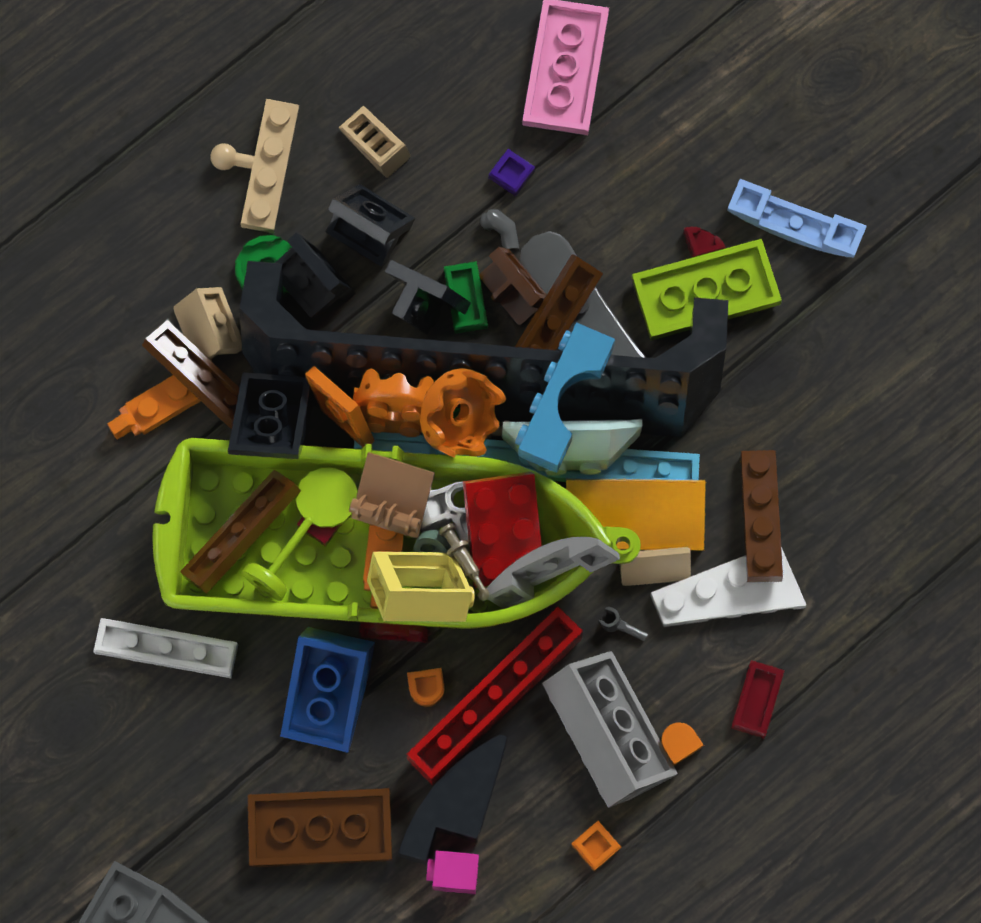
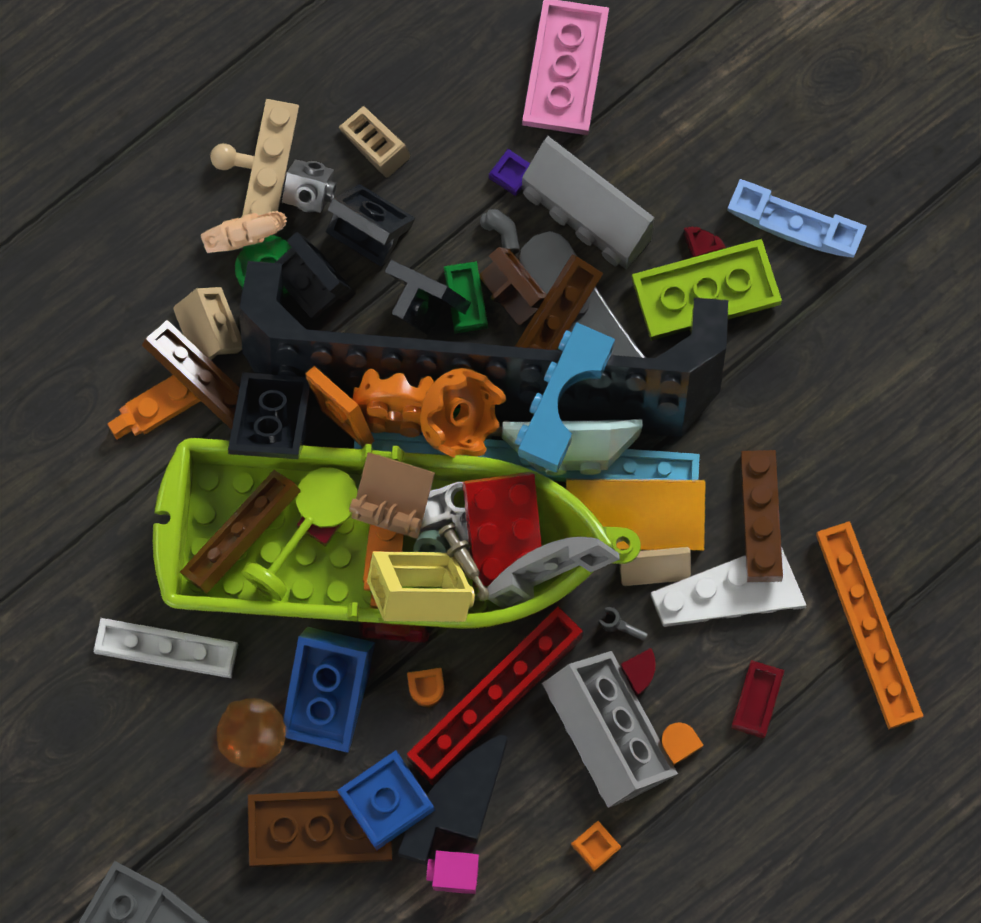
none -> light nougat hinge [201,211,287,253]
none -> clear orange dish [217,699,286,768]
none -> flat silver brick [282,159,337,213]
none -> blue tile [337,750,436,850]
none -> light grey slope [522,136,654,269]
none -> dark red tile [620,648,656,696]
none -> orange plate [816,521,923,729]

